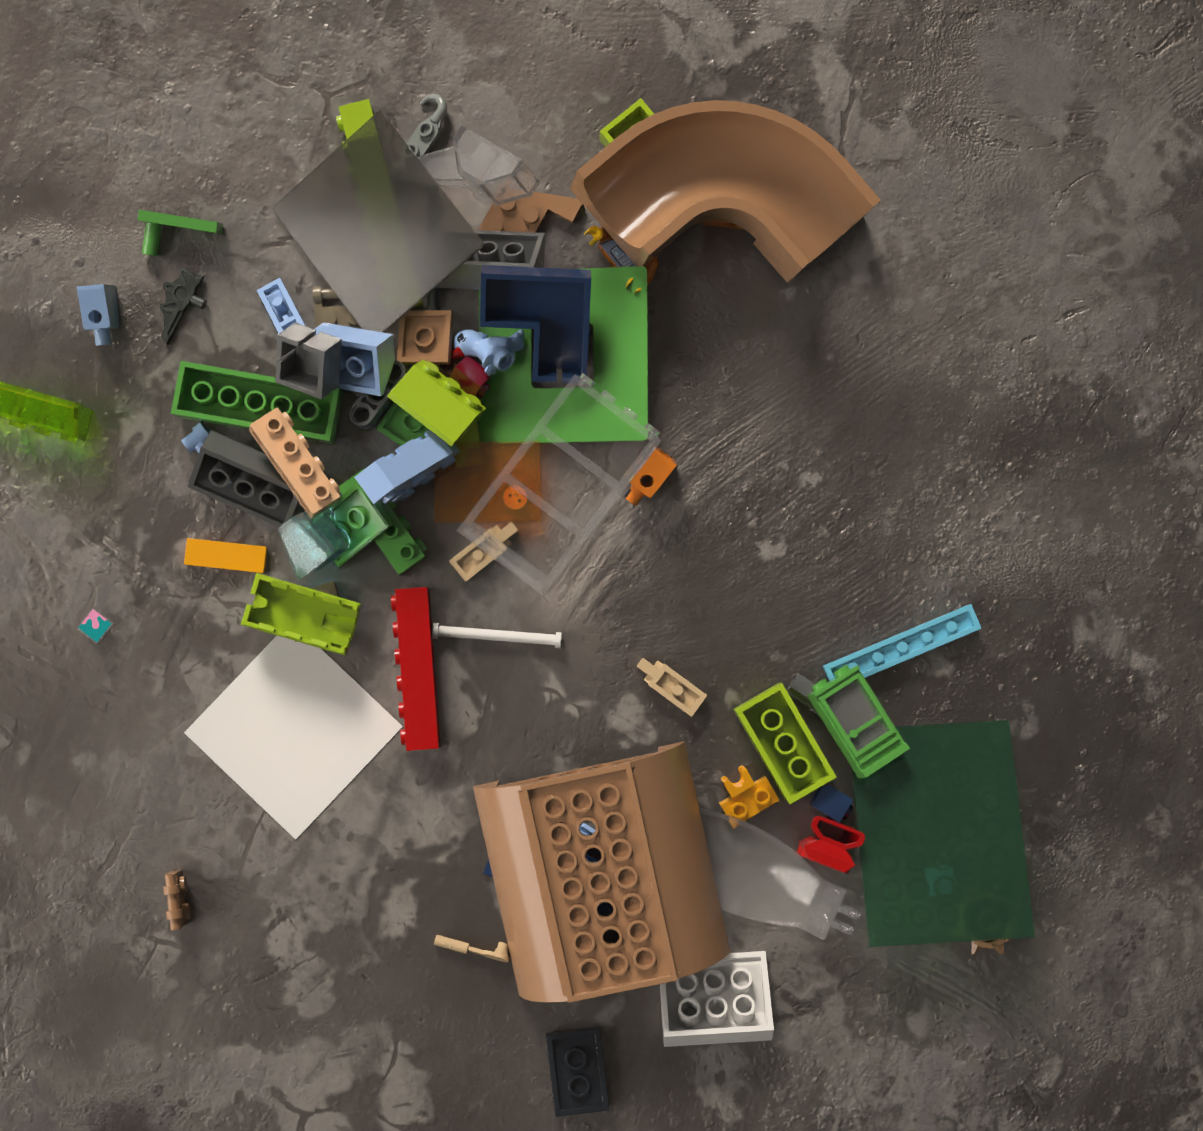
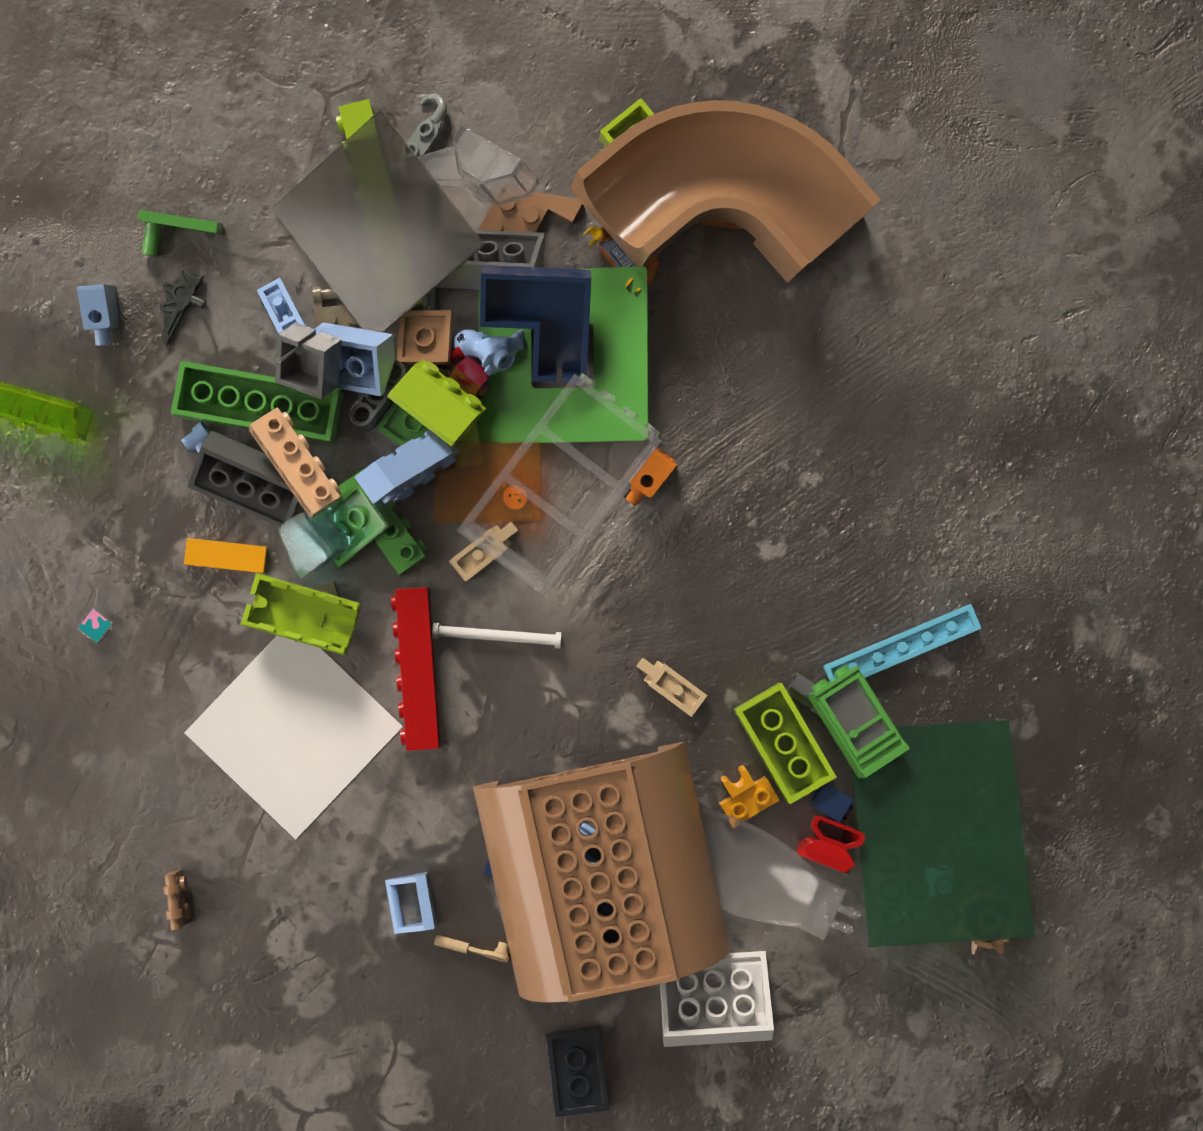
none -> light blue tile [385,872,437,934]

